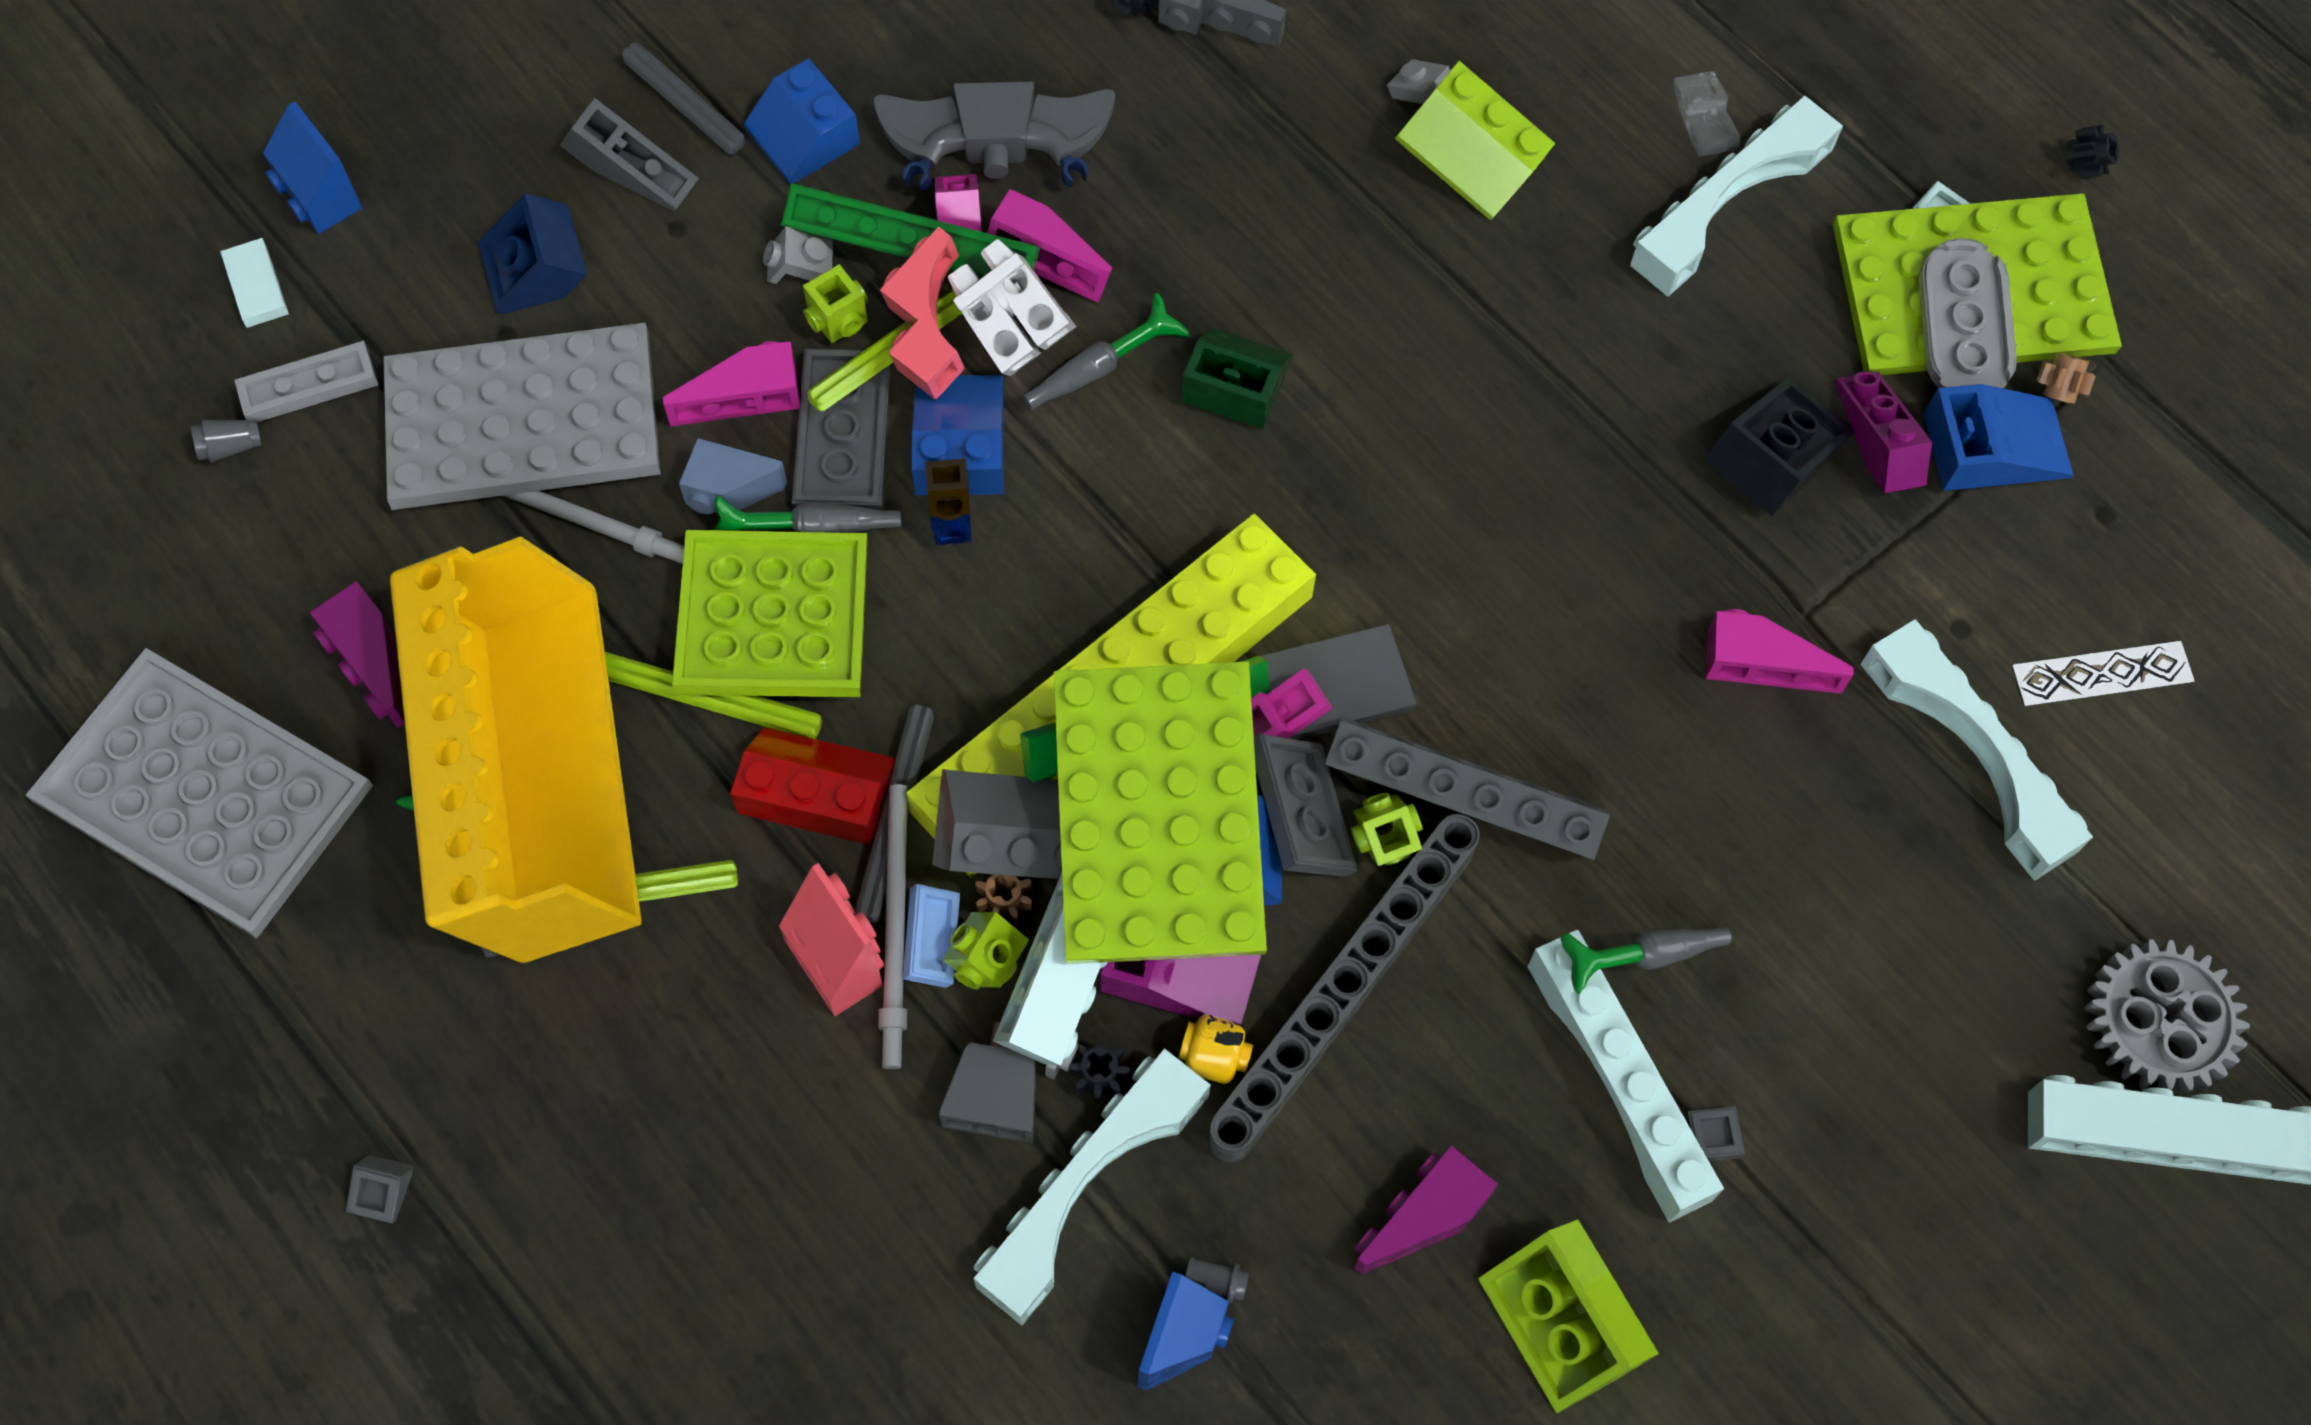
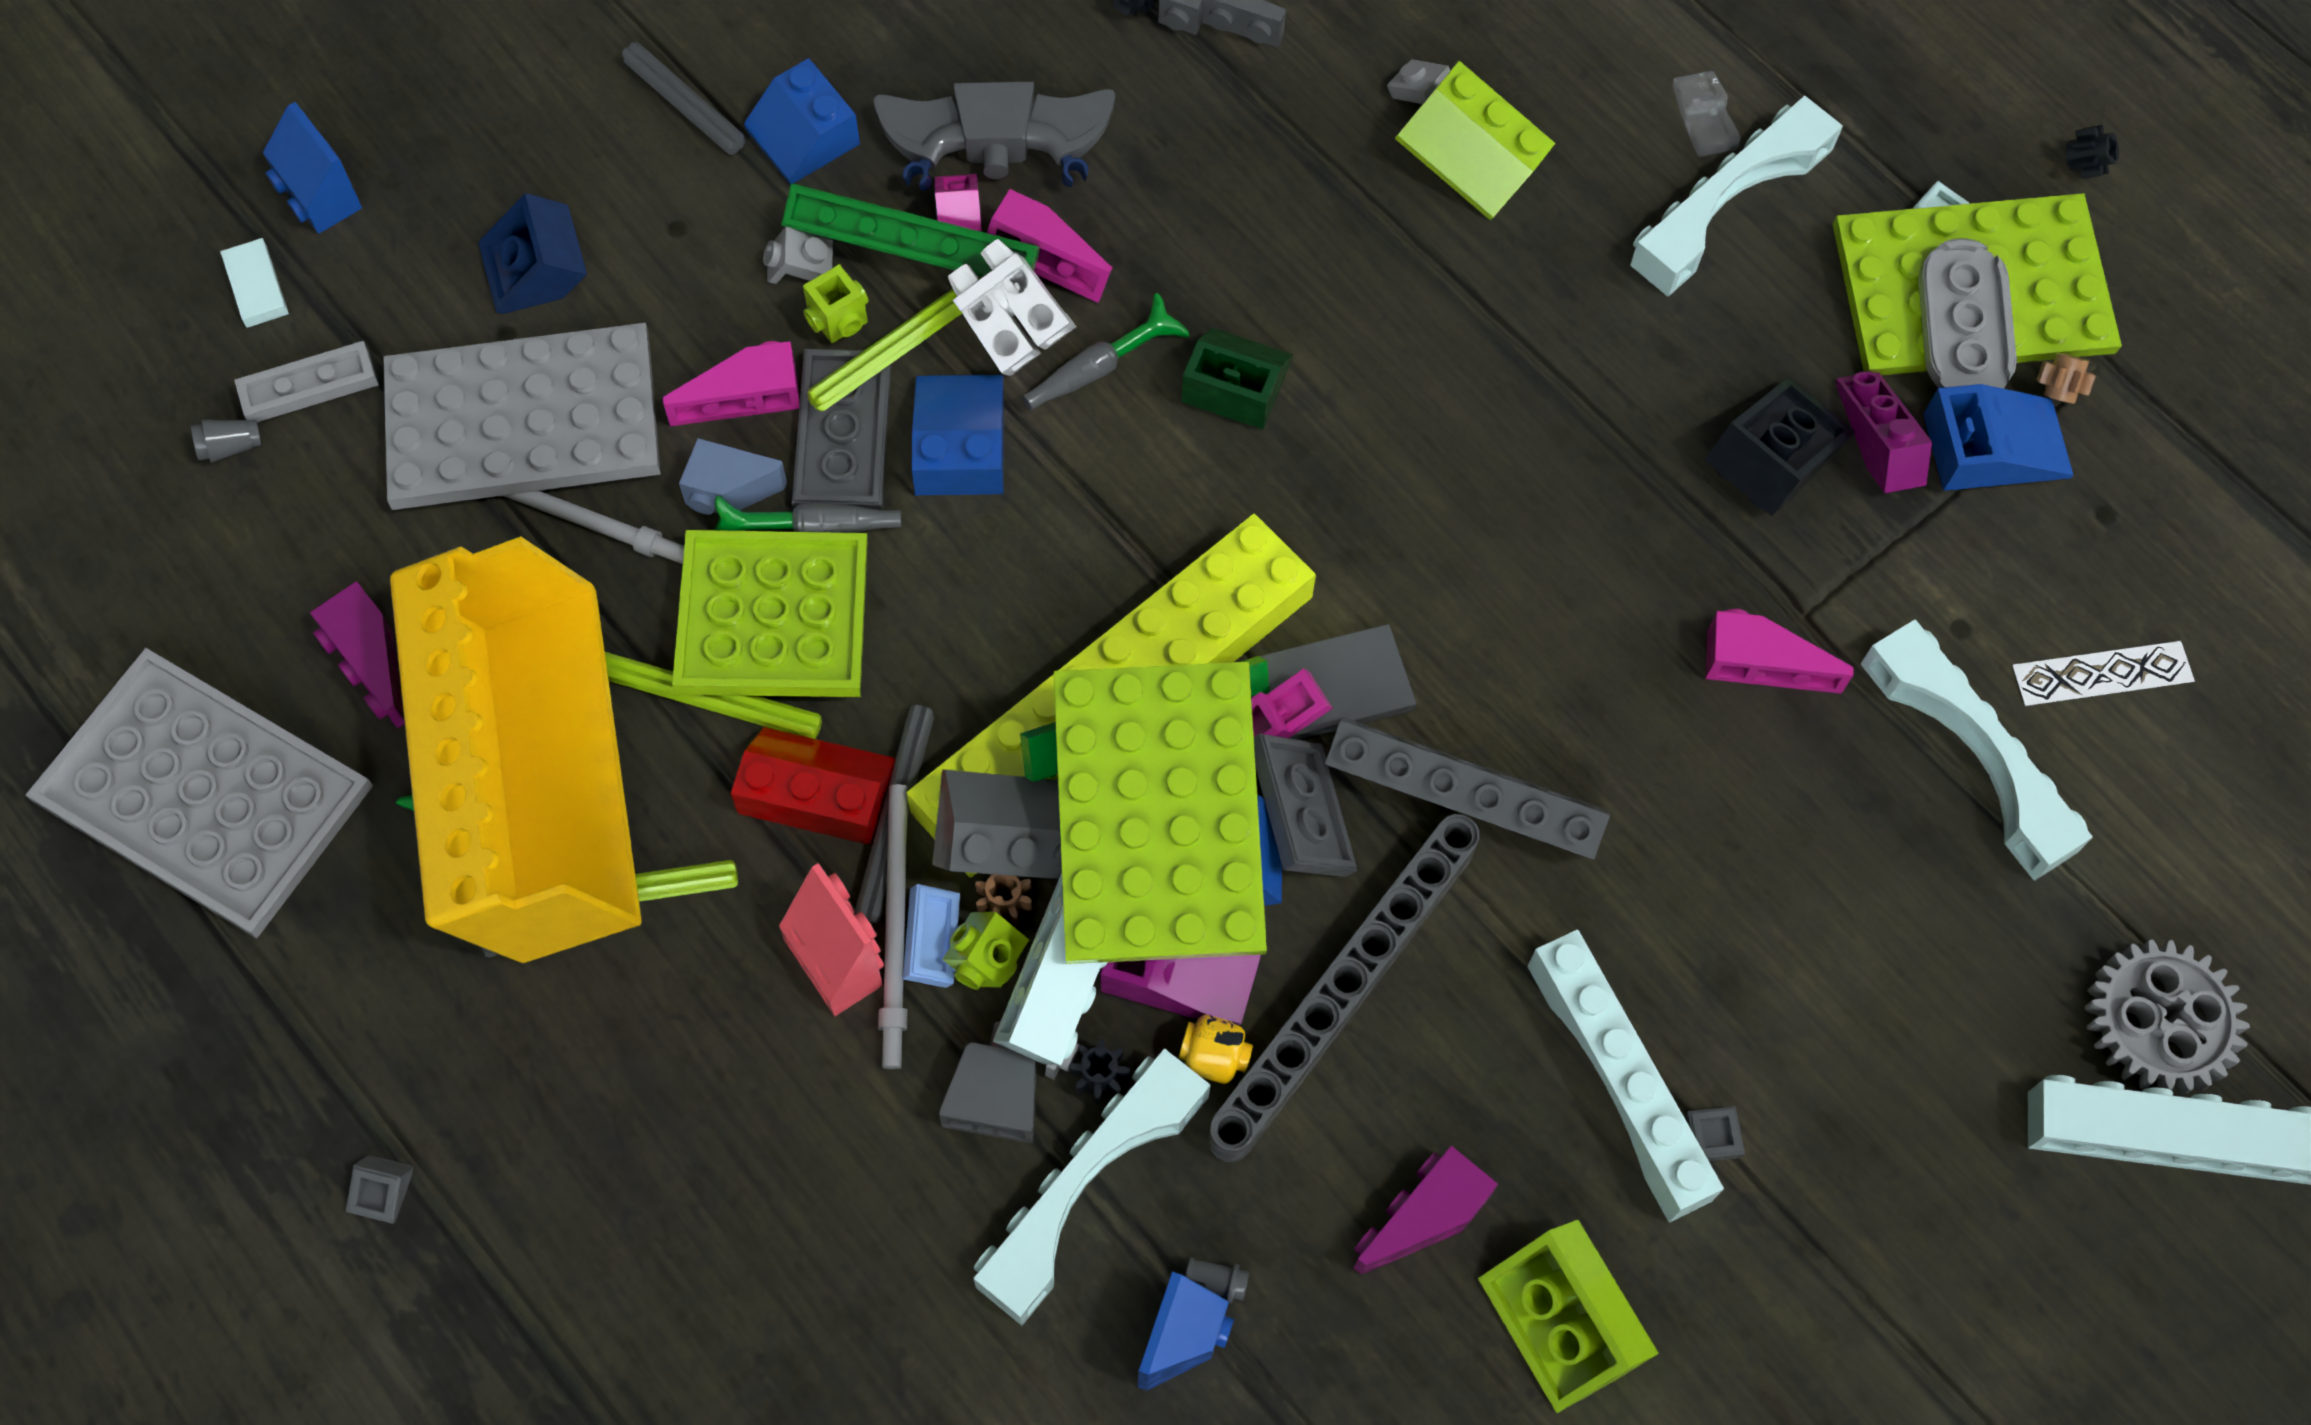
dark grey slope [560,98,699,212] -> none
coral arch [880,227,965,400] -> none
dark brown leg [925,458,971,546] -> none
lime brick [1351,793,1423,866] -> none
piece [1560,927,1732,994] -> none

